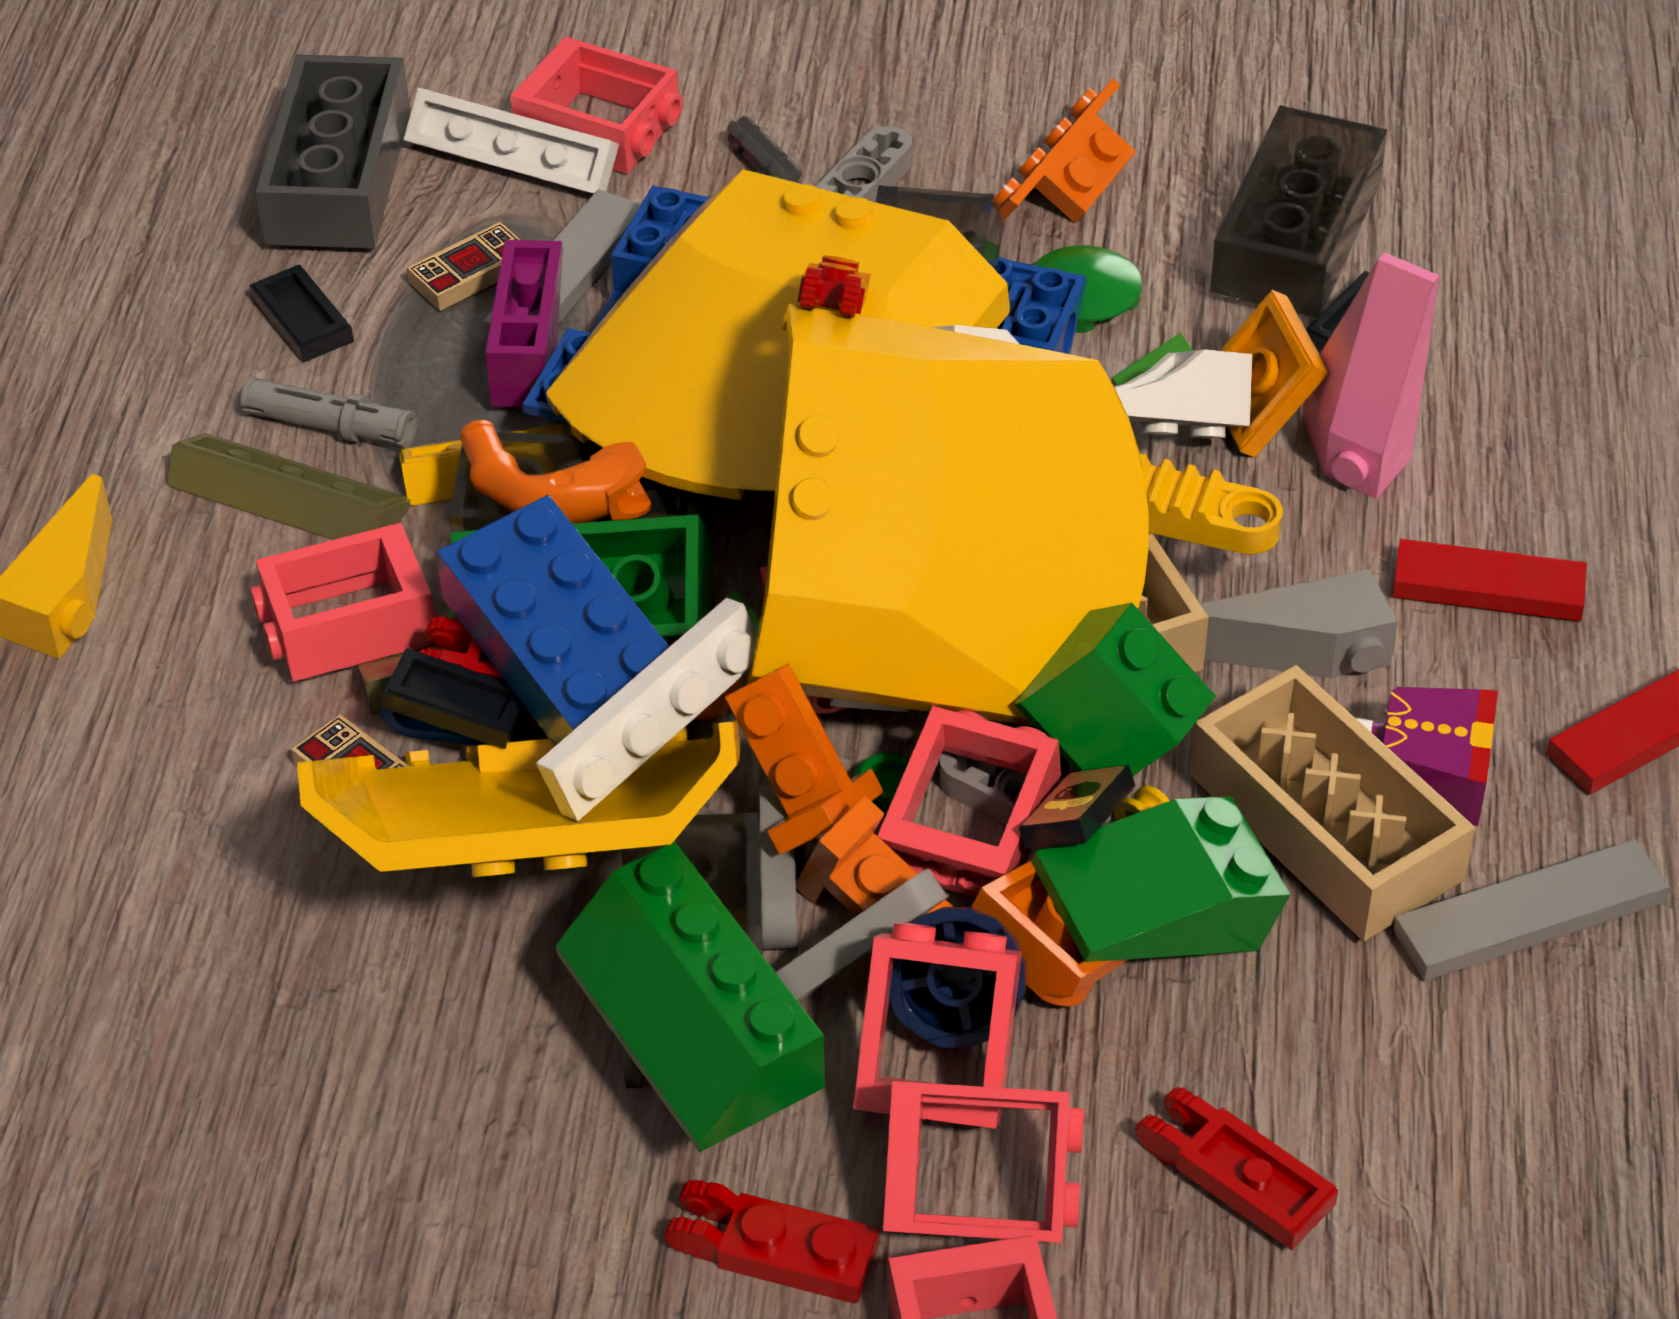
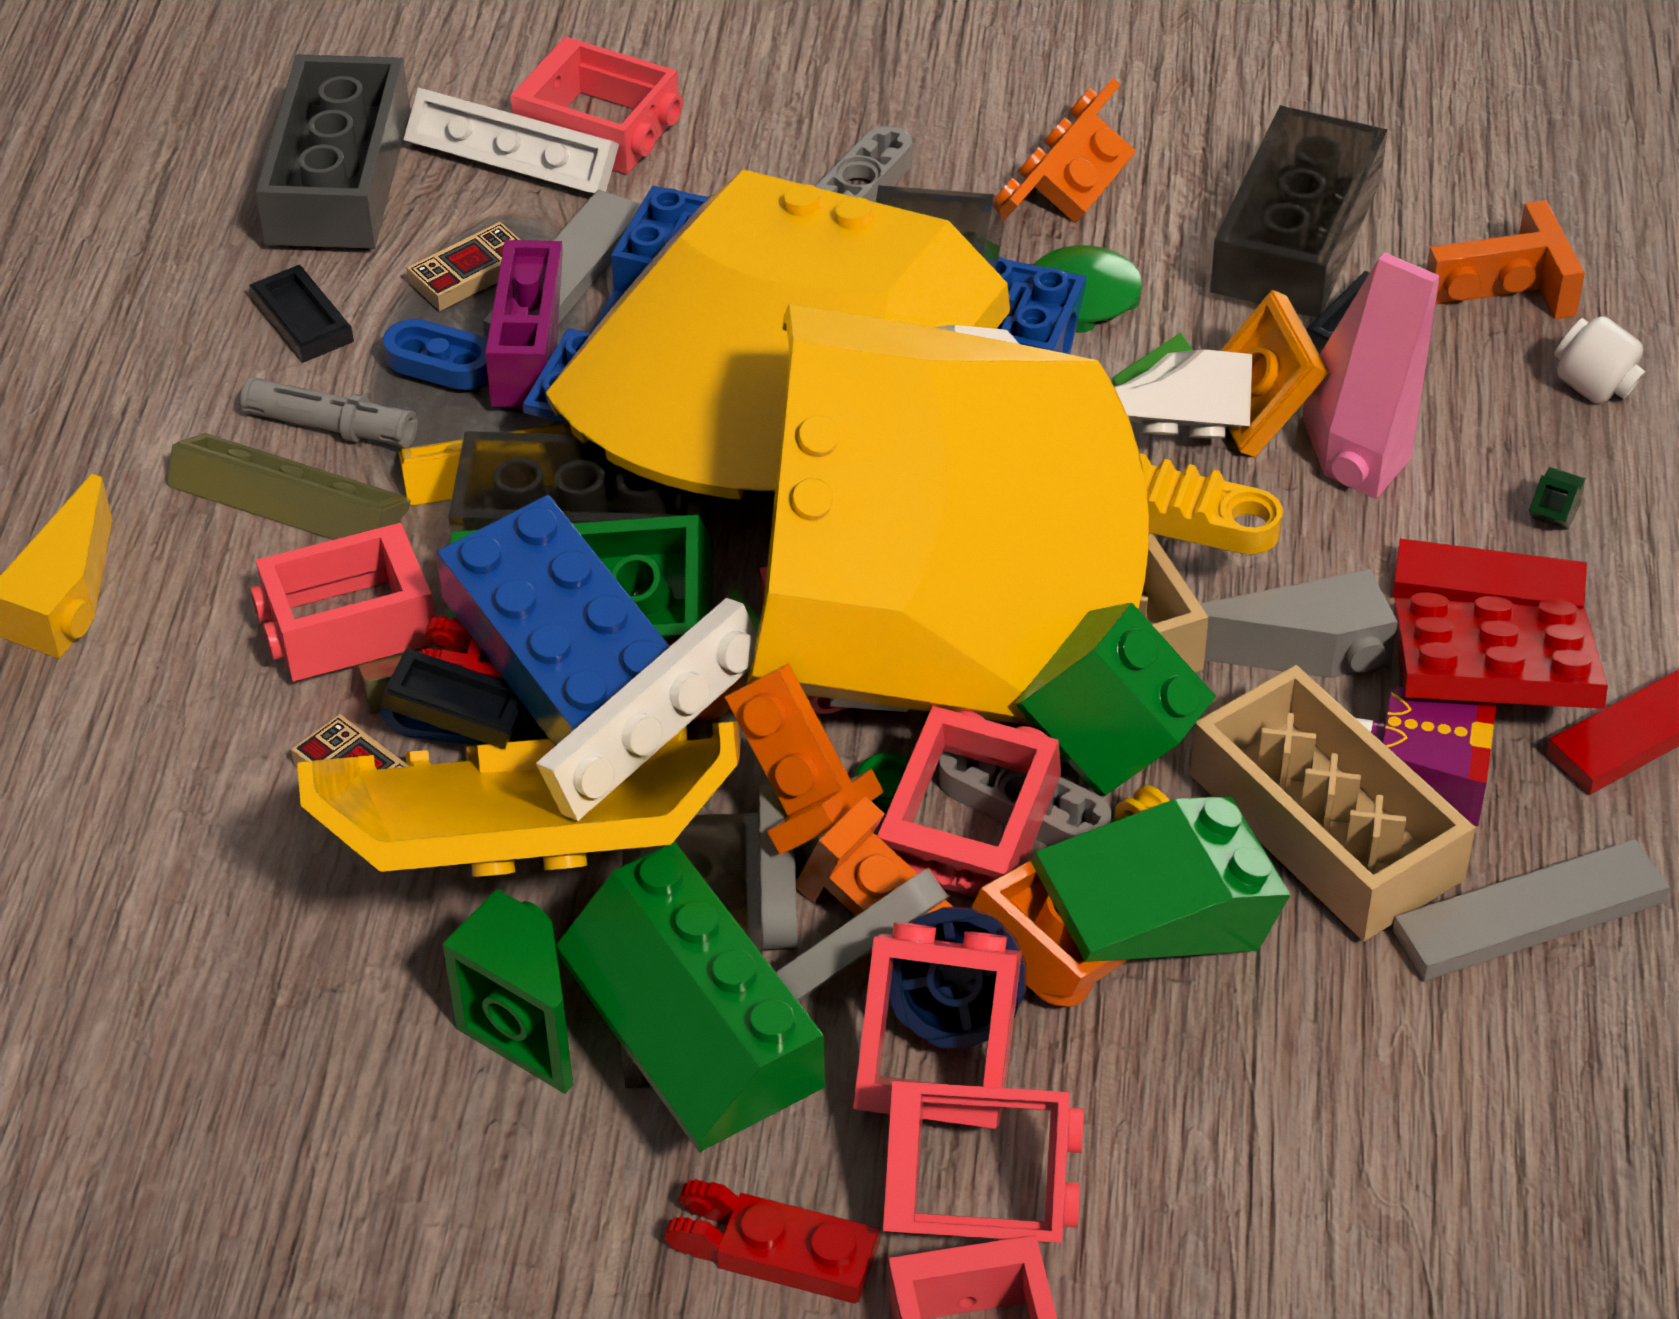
orange piece [460,420,651,523] -> none
dark grey axle [727,116,802,184] -> none
red hinge [797,255,871,317] -> none
tile [1019,764,1135,850] -> none
red hinge [1134,1086,1338,1251] -> none
none -> blue plate [383,319,488,390]
none -> green slope [443,889,574,1094]
none -> red plate [1393,593,1608,709]
none -> orange bracket [1426,200,1585,319]
none -> dark green piece [1529,467,1586,529]
none -> white head [1553,316,1646,404]

